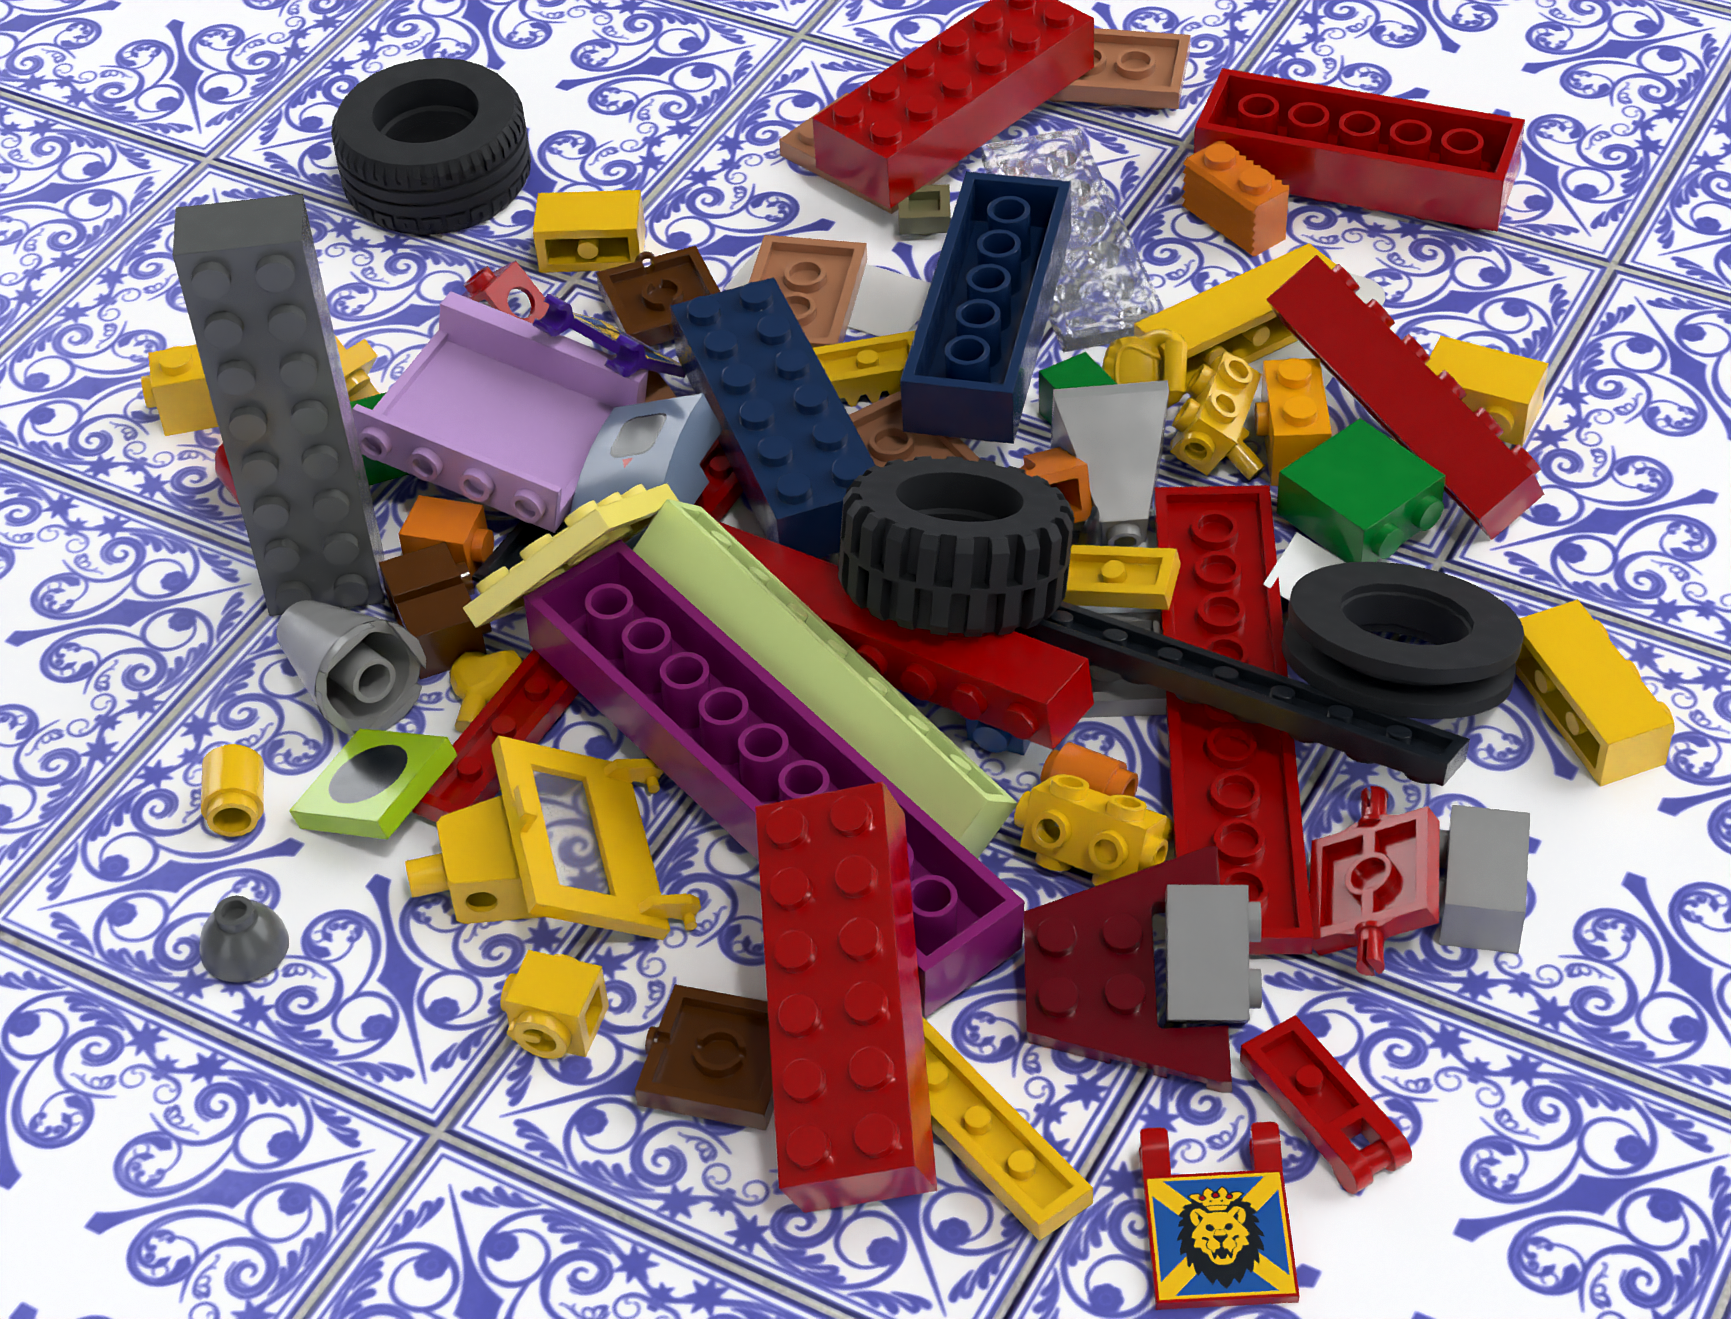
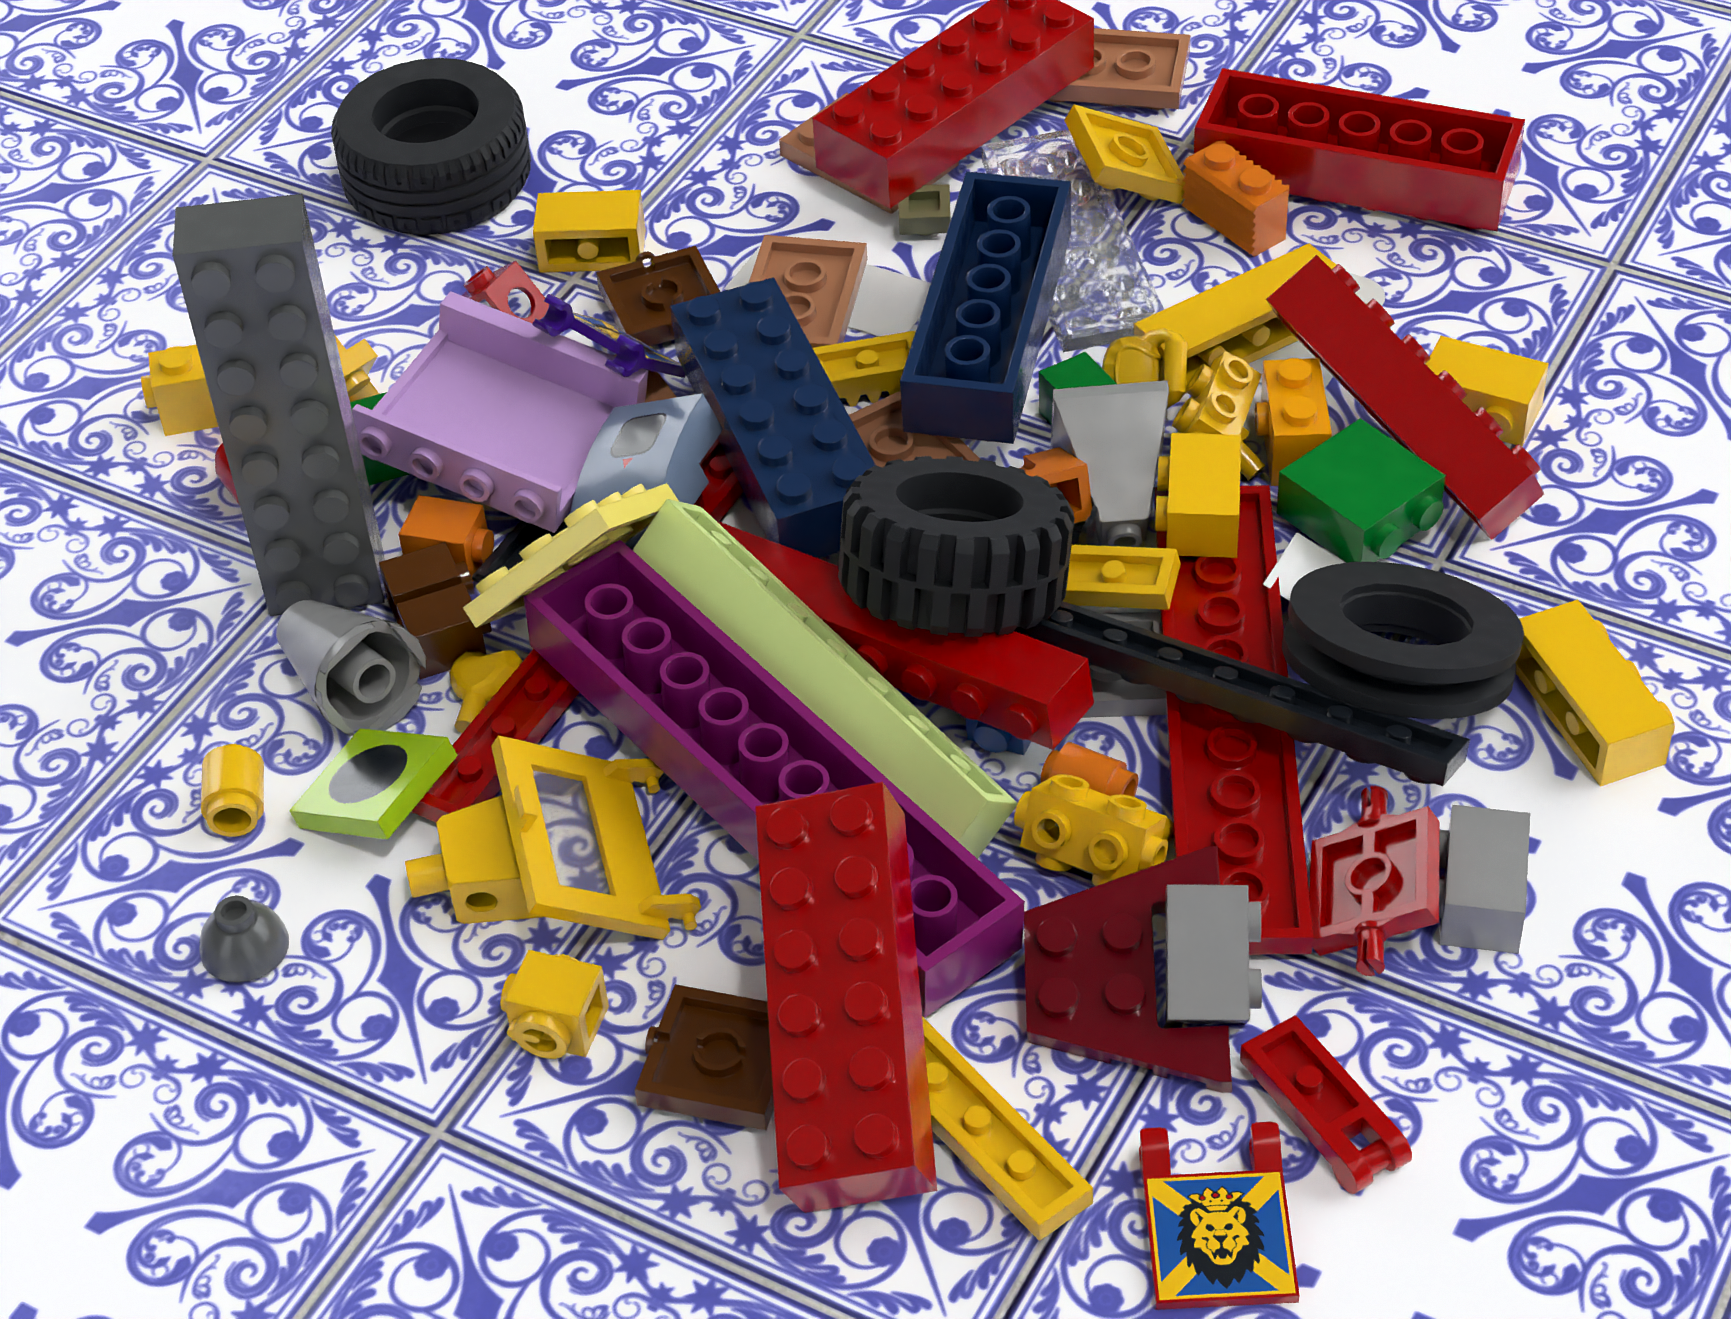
none -> yellow plate [1064,104,1185,204]
none -> yellow brick [1155,433,1241,558]

